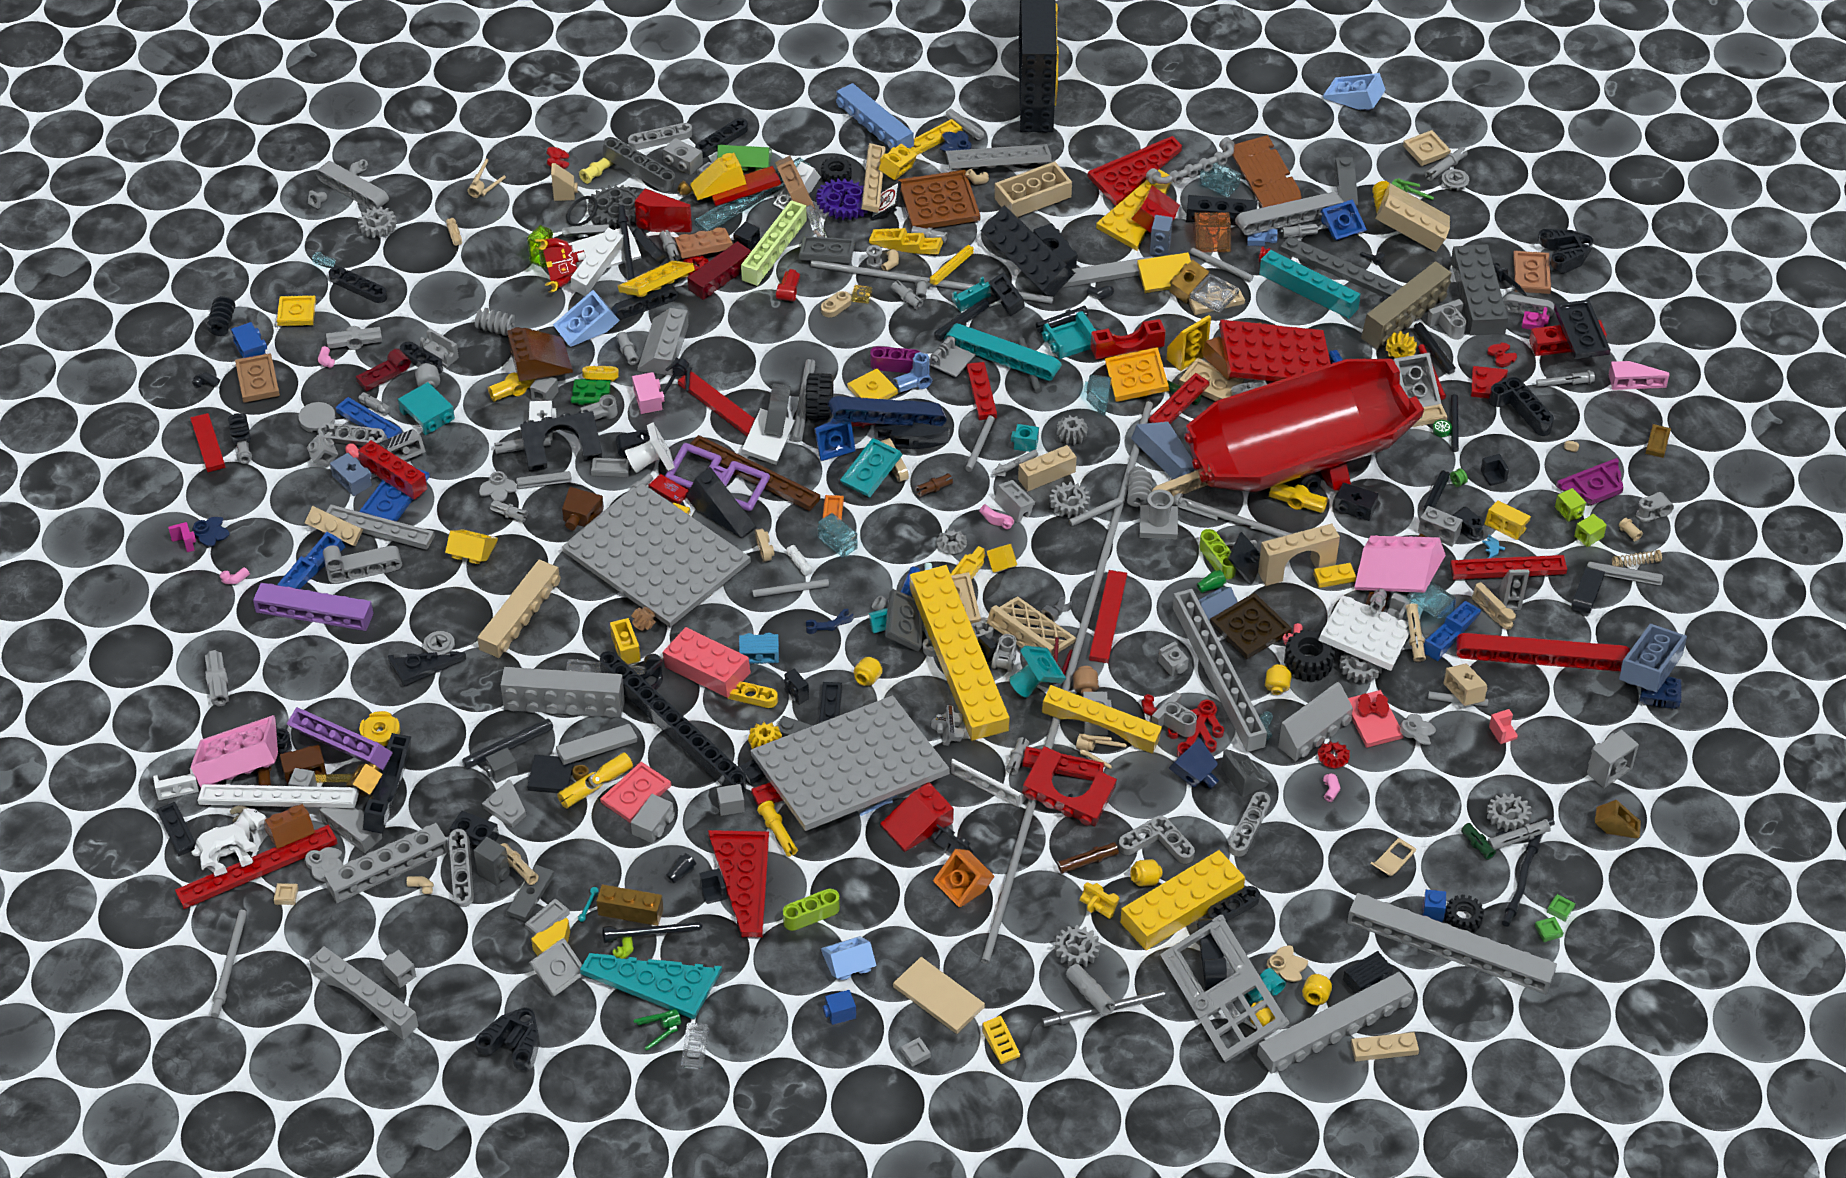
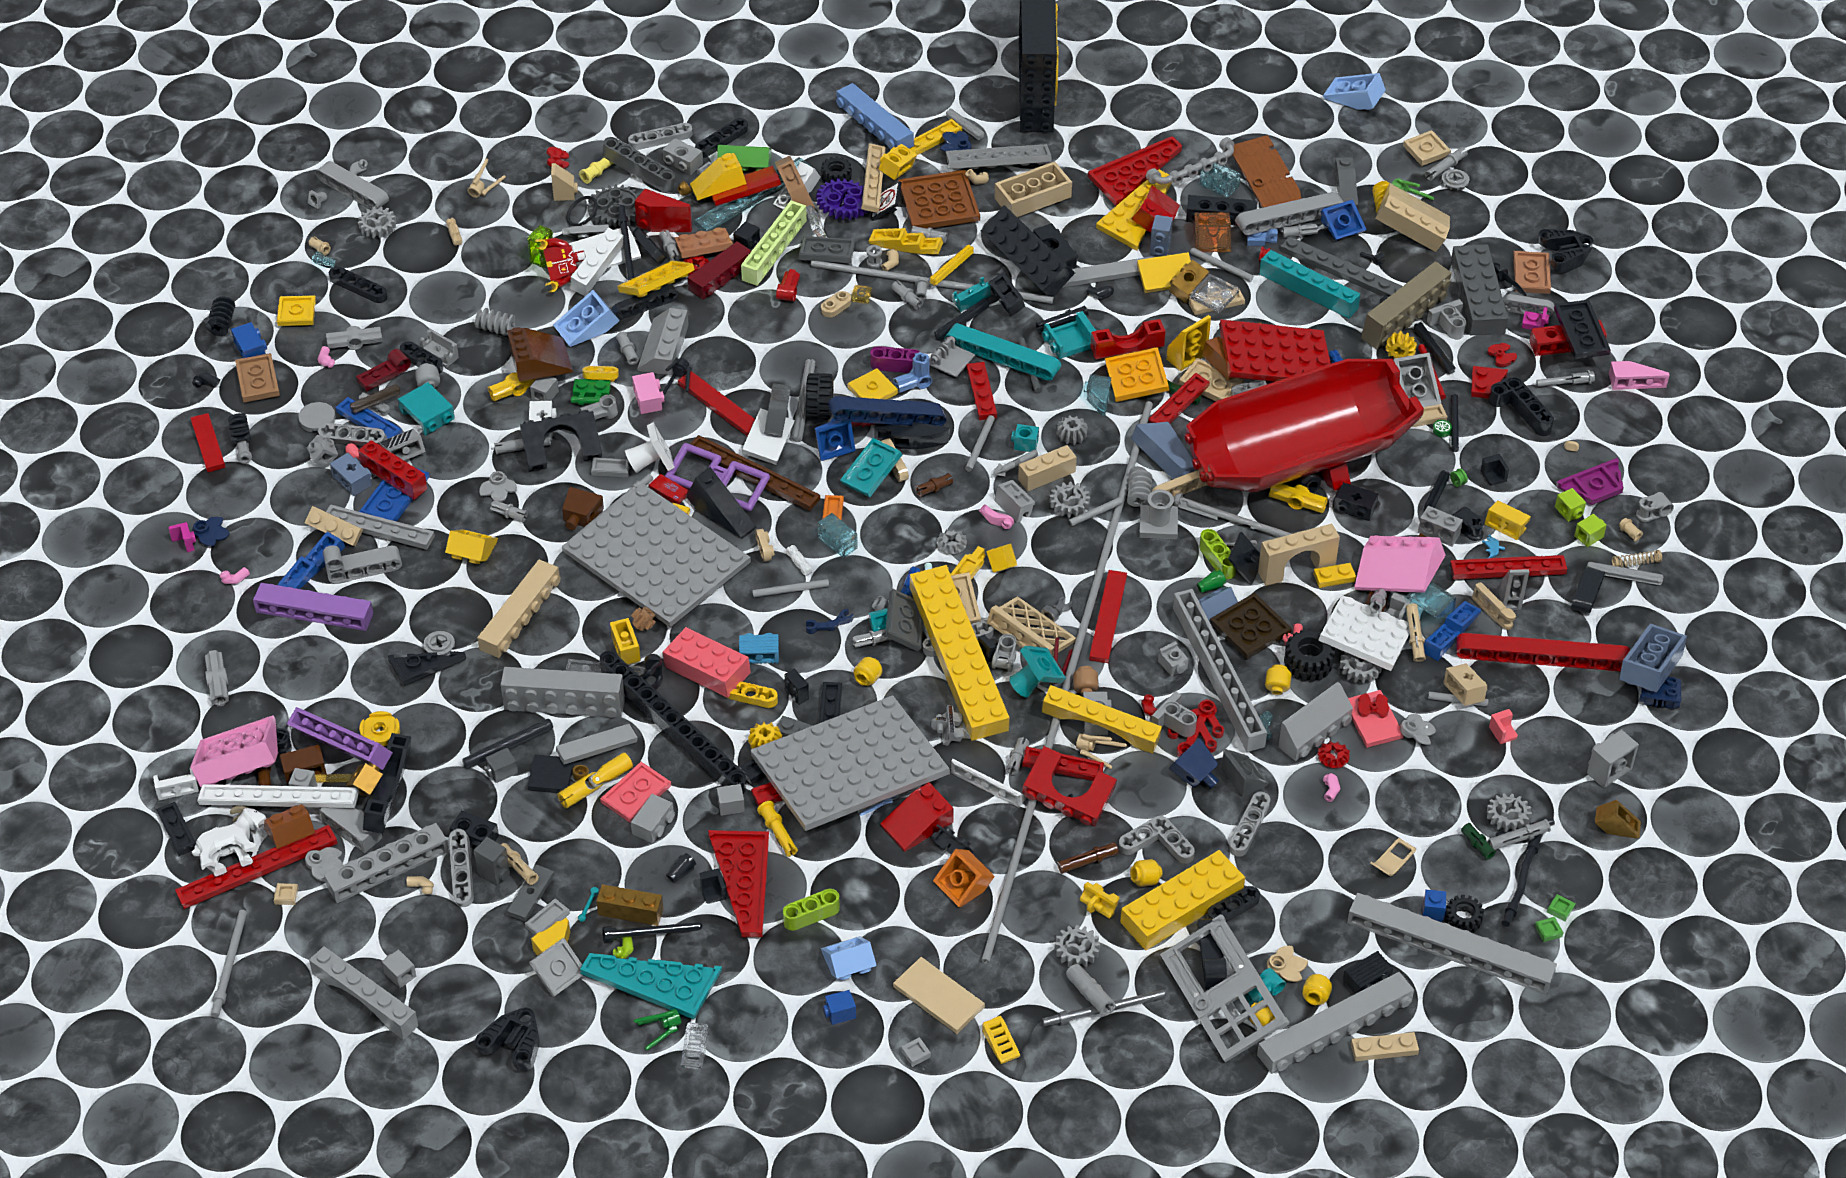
light grey wing [482,780,526,828] -> none
light grey axle [516,471,572,489] -> none
black piece [616,430,650,458] -> none
pearl gold tile [1645,424,1671,458] -> none
none -> tan pin [309,236,330,255]
none -> dark brown axle [350,384,400,413]
none -> light grey axle [852,629,892,648]

